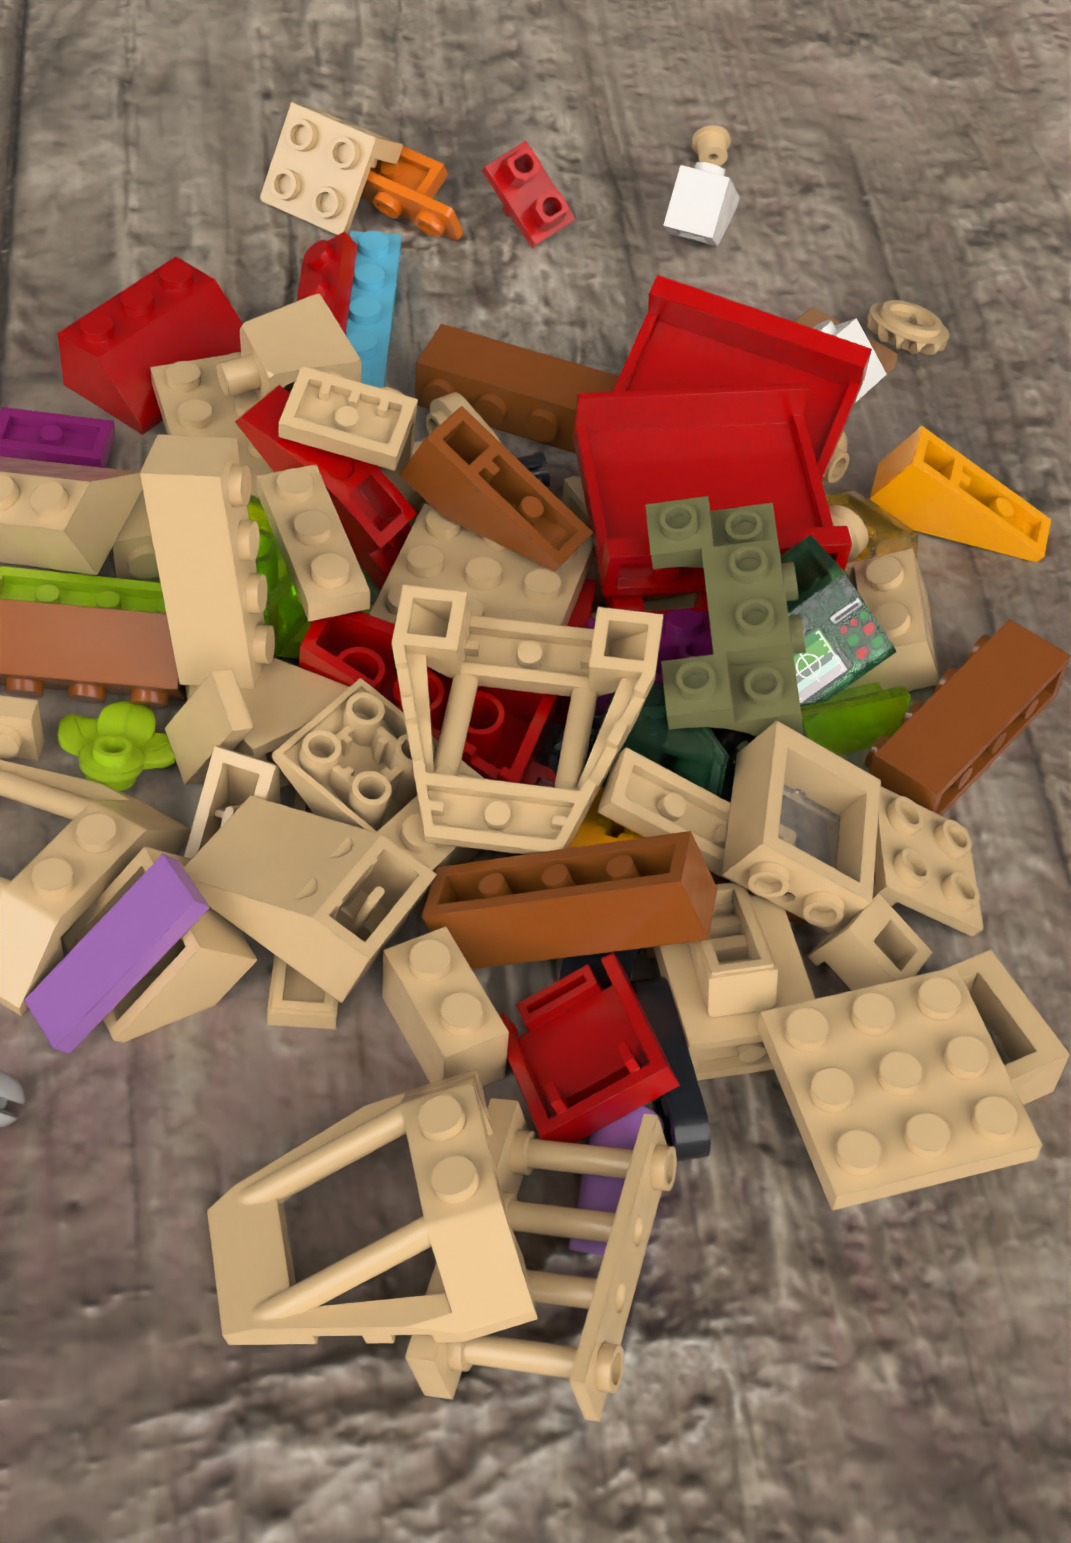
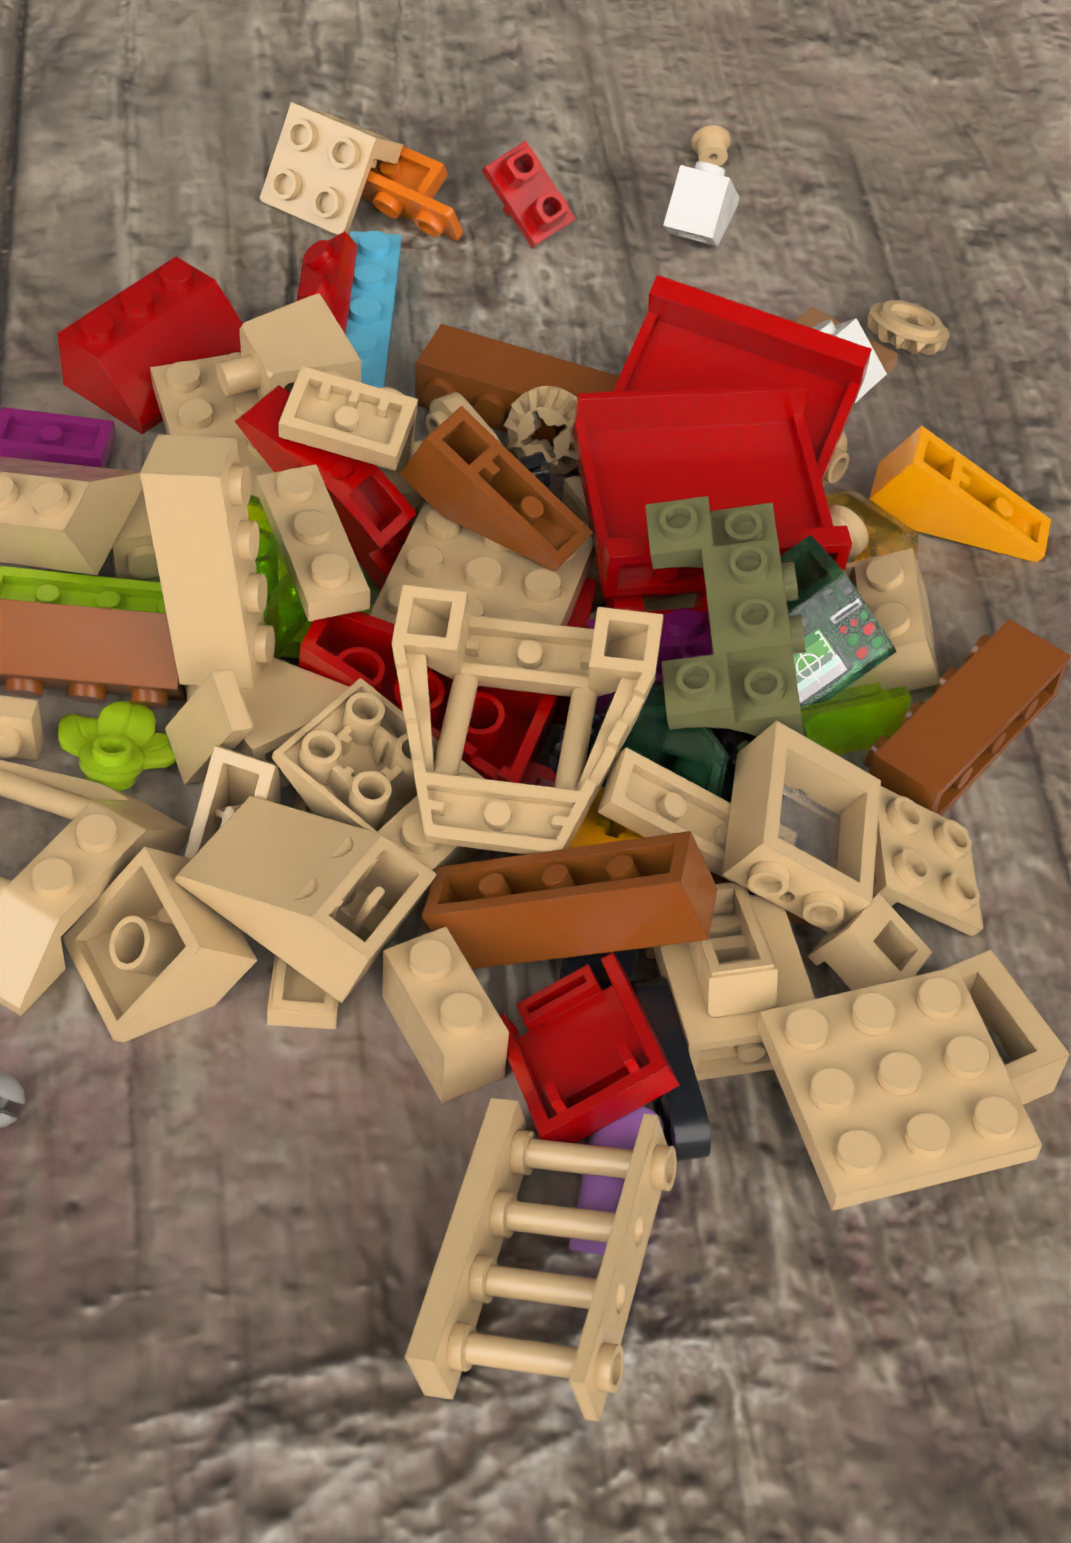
medium lavender tile [24,854,210,1054] -> none
tan windscreen [207,1069,538,1345] -> none
none -> tan gear [503,386,578,475]

